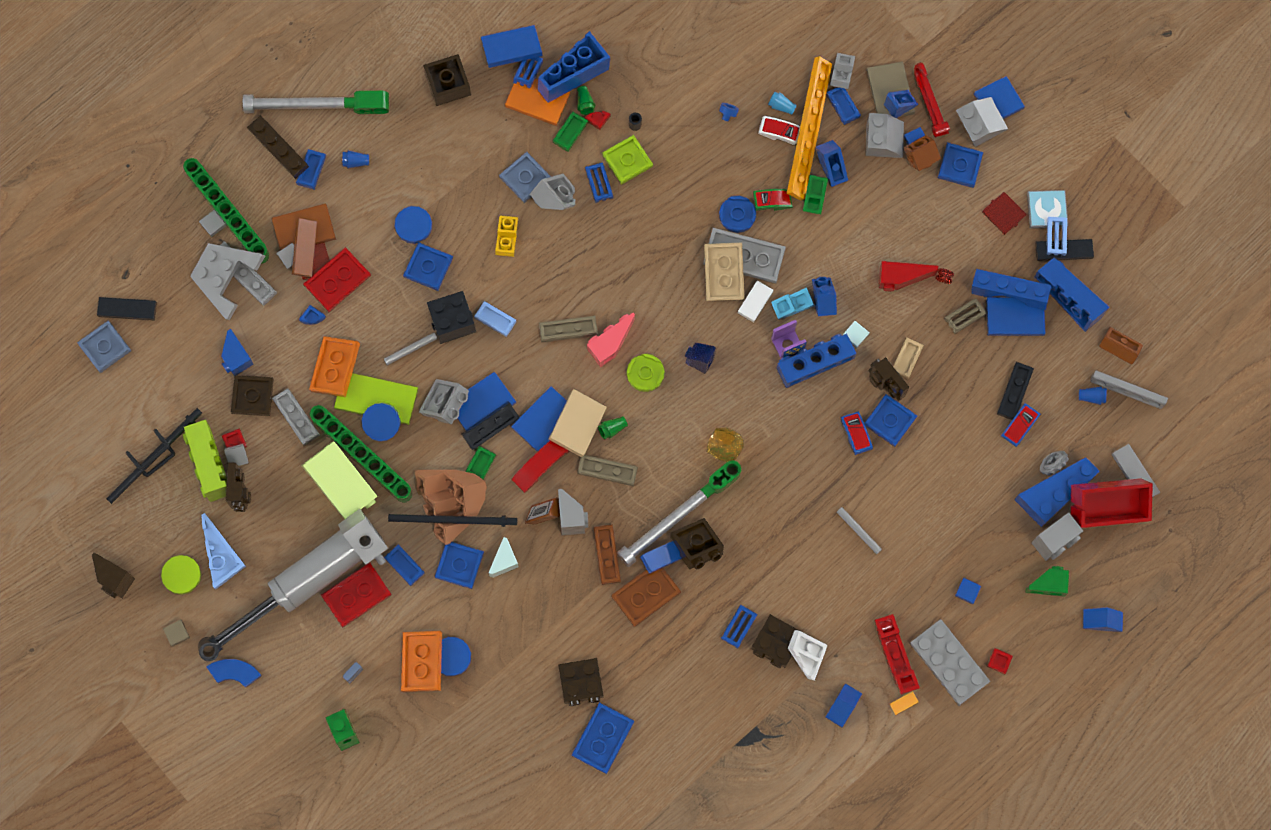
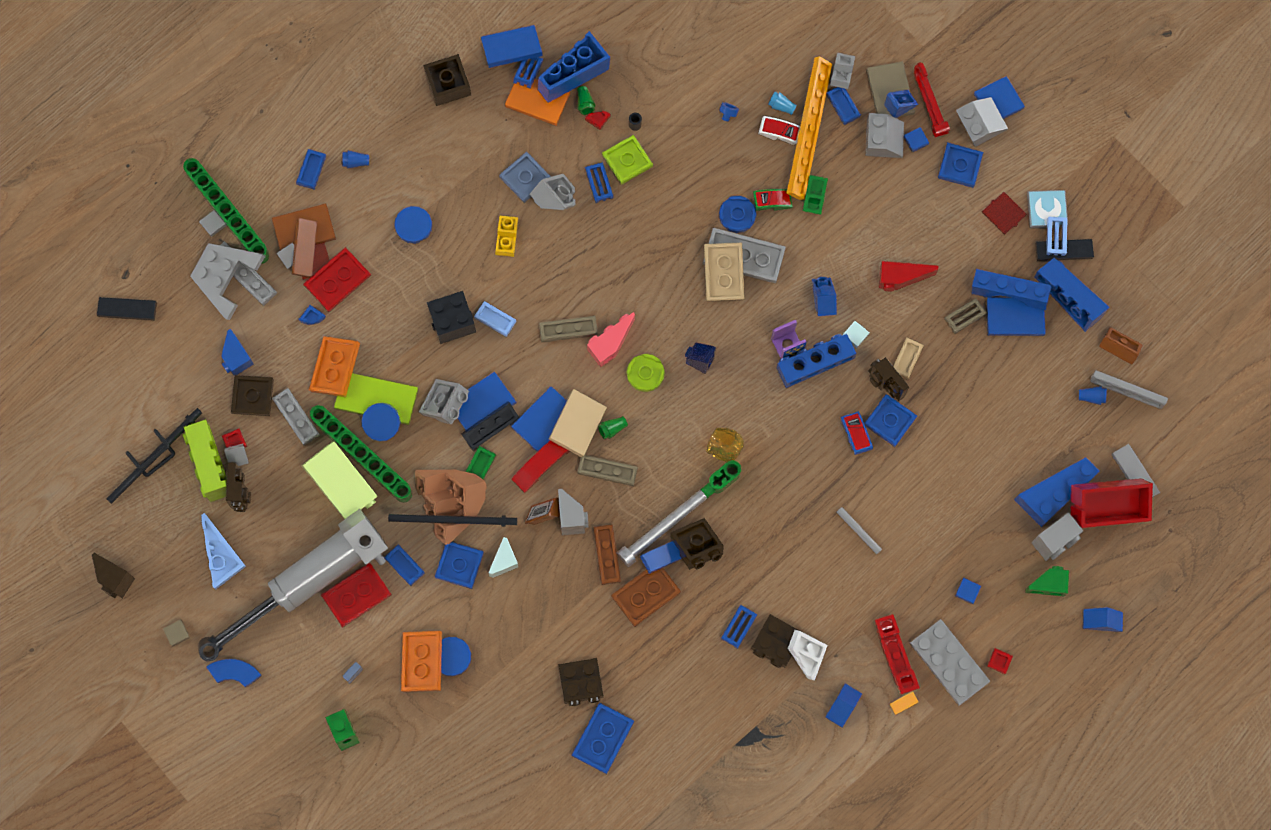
sand blue tile [77,320,131,373] -> none
lime tile [161,555,201,595] -> none
piece [243,91,389,114] -> none
dark brown plate [247,115,309,179] -> none
light grey bar [384,333,437,365] -> none
blue tile [403,242,453,291] -> none
green tile [553,111,588,152] -> none
white tile [738,281,773,323] -> none
medium azure slope [771,288,815,319] -> none
blue slope [816,140,848,187] -> none
dark orange head [904,135,941,171] -> none
clear red bush [935,268,954,284] -> none
black tile [997,362,1034,420] -> none
red slope [1001,403,1041,447] -> none
light grey gear [1040,451,1069,476] -> none

